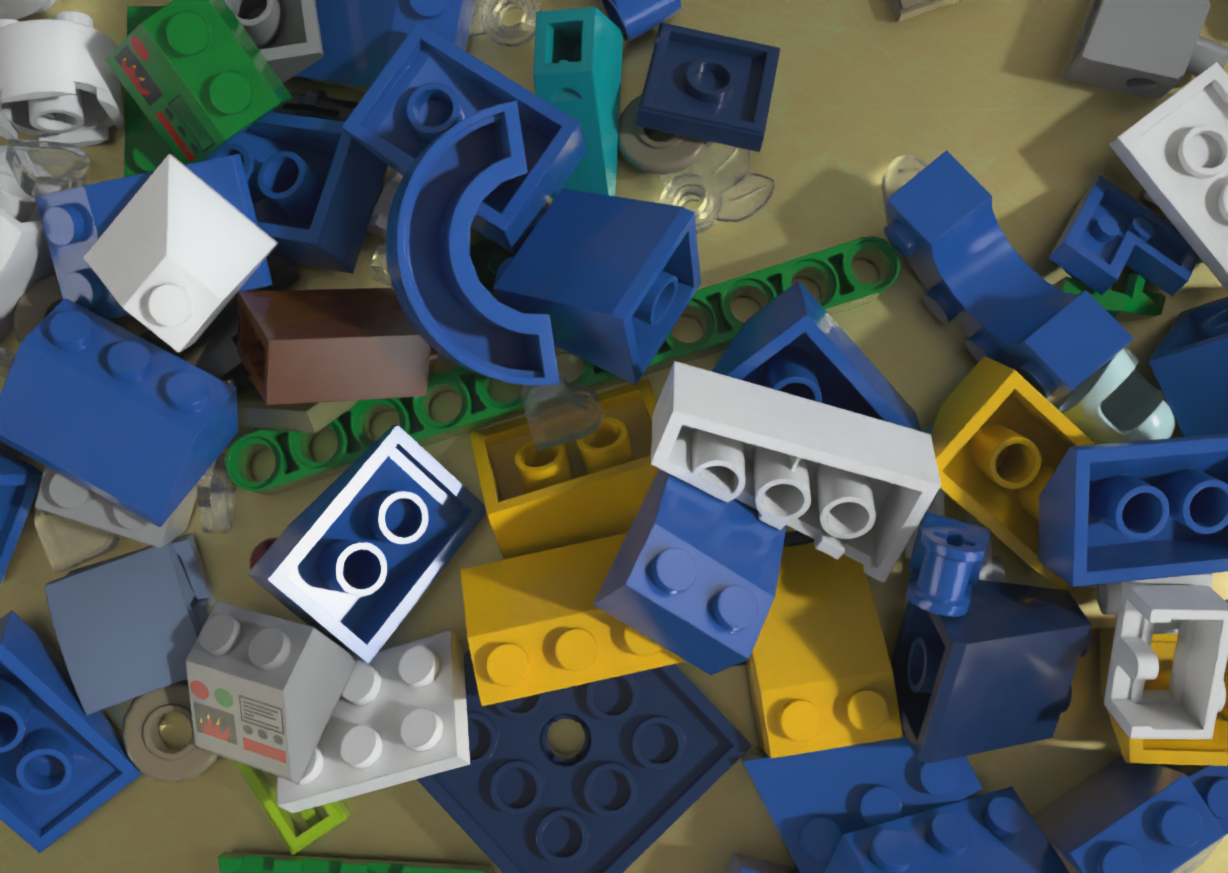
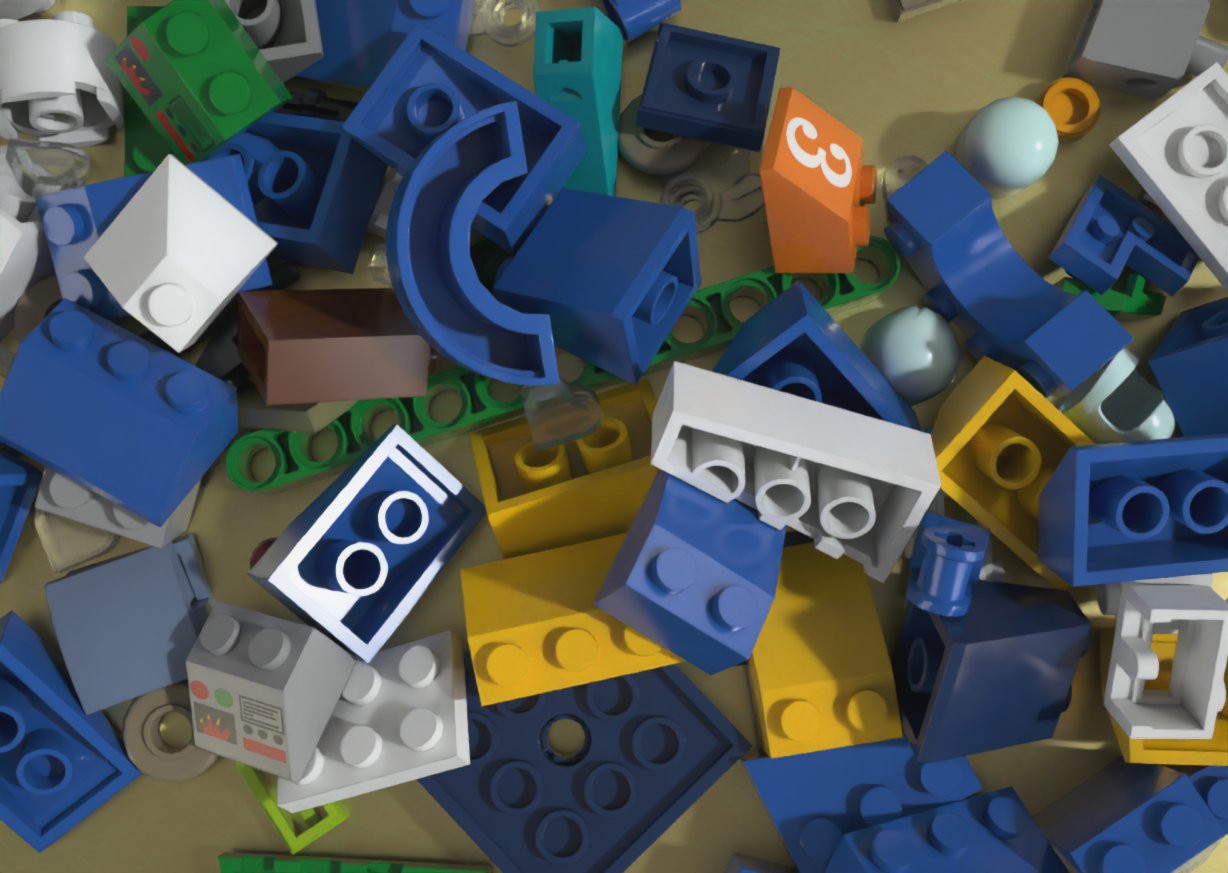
clear tile [197,450,237,534] -> none
none -> orange slope [760,87,877,273]
none -> light aqua hair [860,306,962,406]
none -> light aqua helmet [954,96,1059,199]
none -> light orange tile [1035,77,1100,144]

